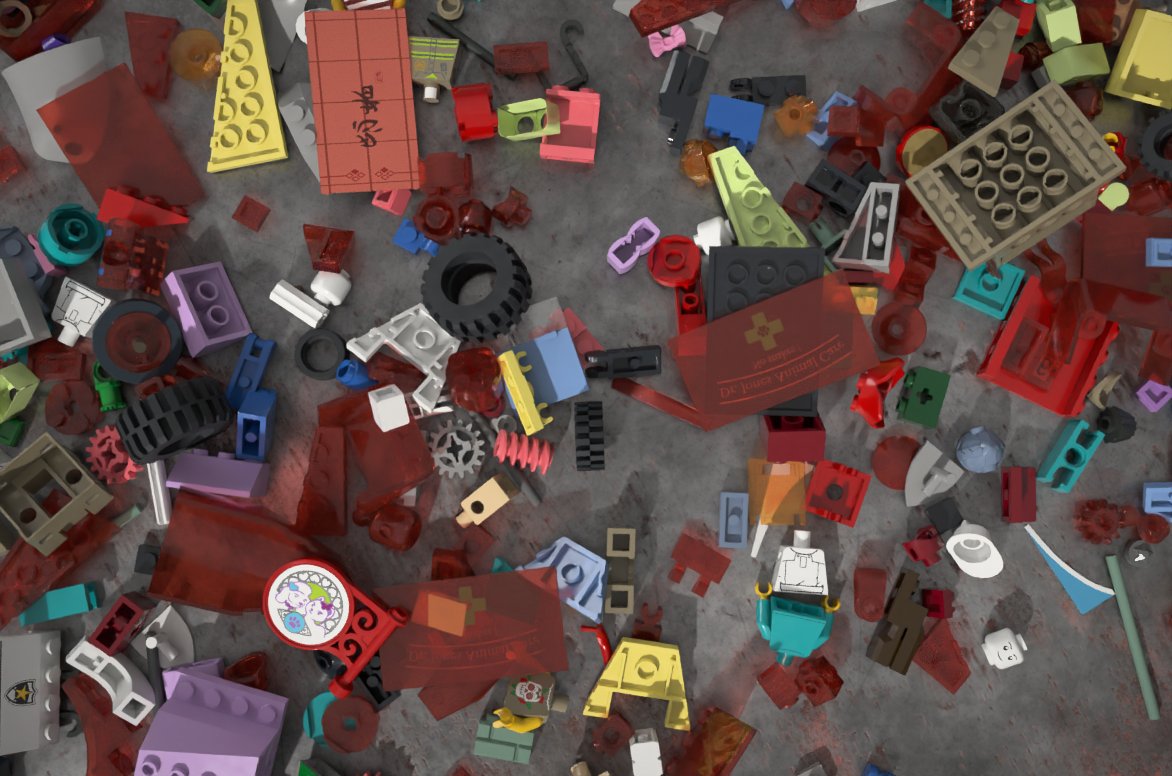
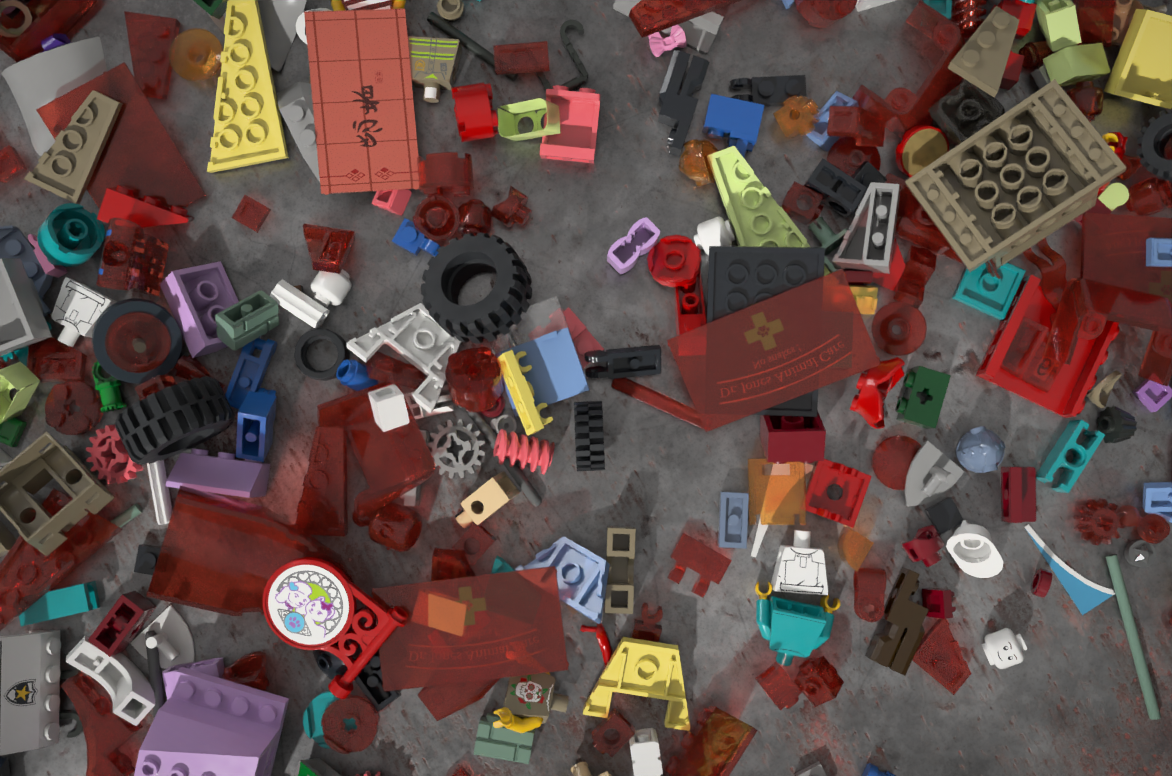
none -> dark tan wing [24,90,123,204]
none -> sand green brick [215,290,279,351]
none -> clear orange brick [837,527,874,571]
none -> dark red tile [1031,568,1052,598]

